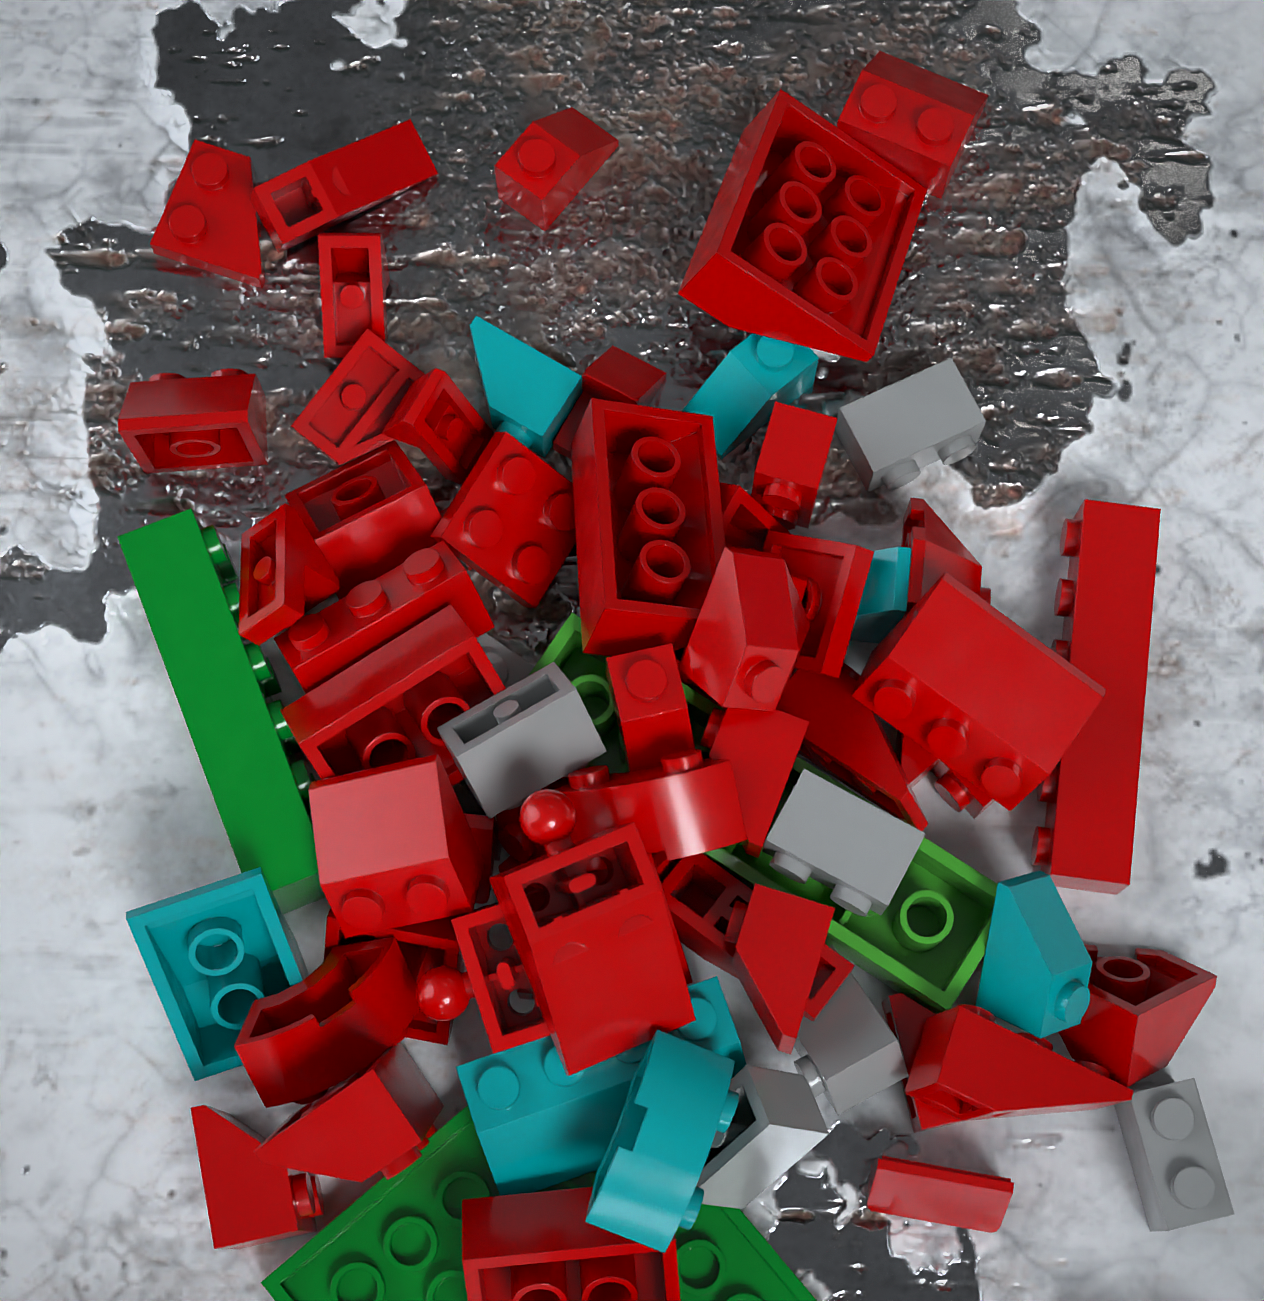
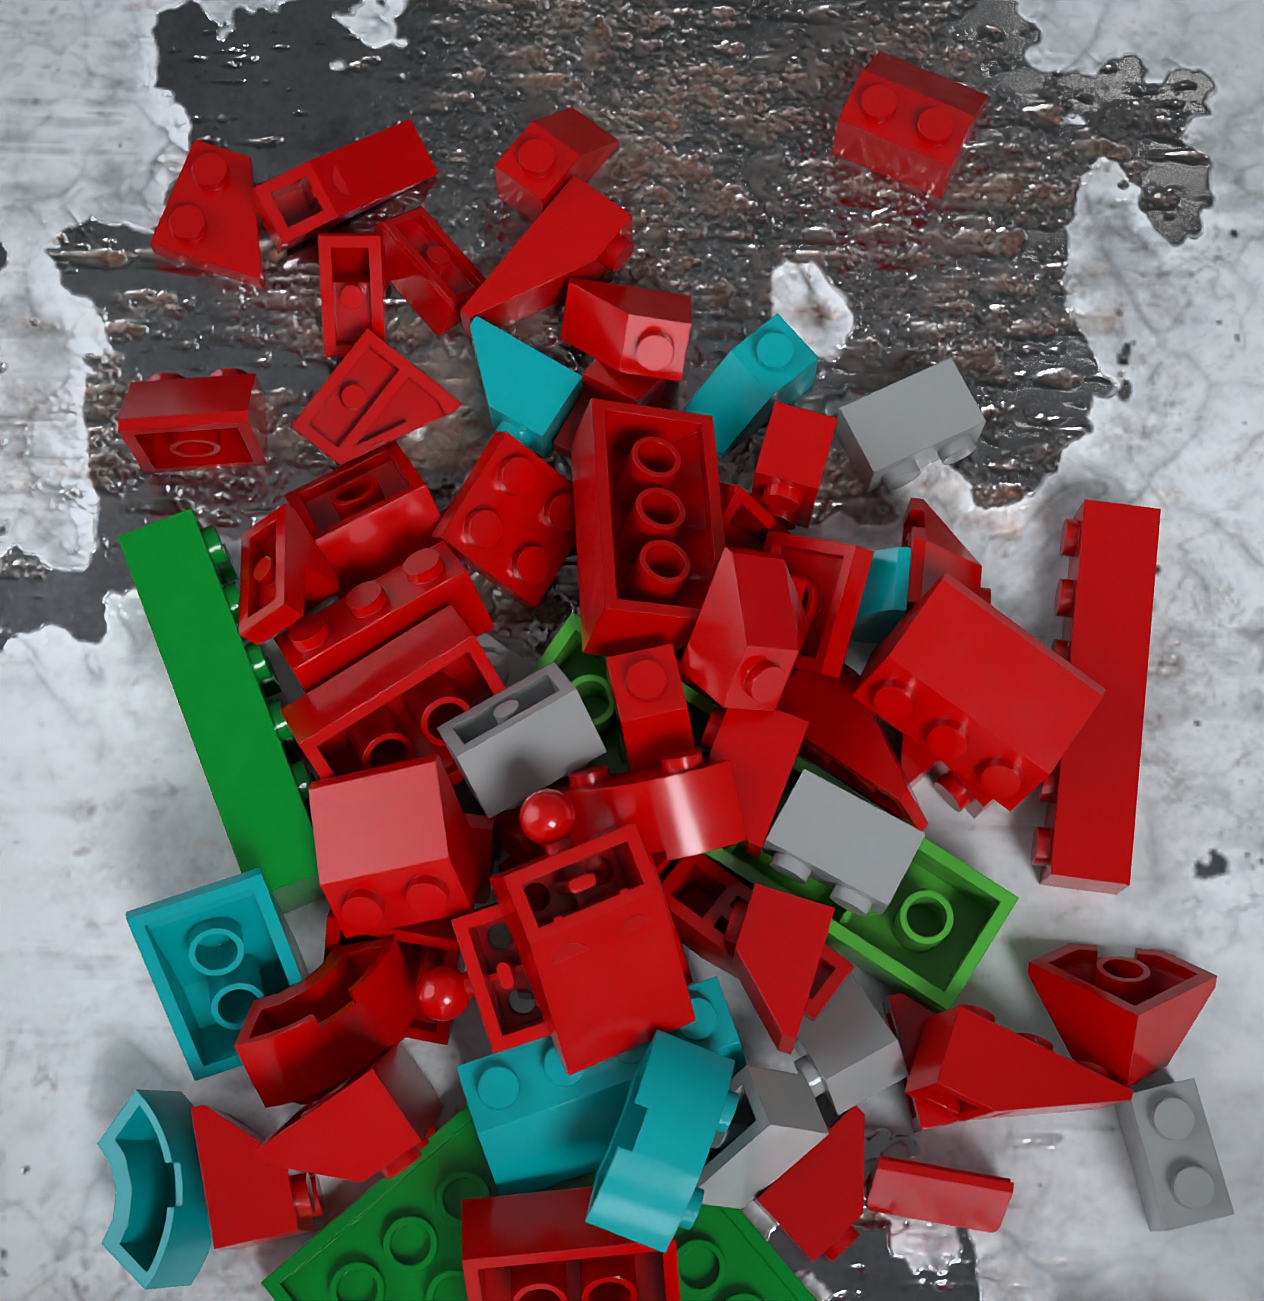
red slope [383,368,494,485] -> none
red slope [678,89,927,362] -> none
teal slope [975,870,1093,1039] -> none
none -> teal brick [97,1089,213,1290]
none -> red slope [373,206,486,336]
none -> red slope [460,175,635,340]
none -> red slope [560,277,691,381]
none -> red slope [753,1105,865,1262]

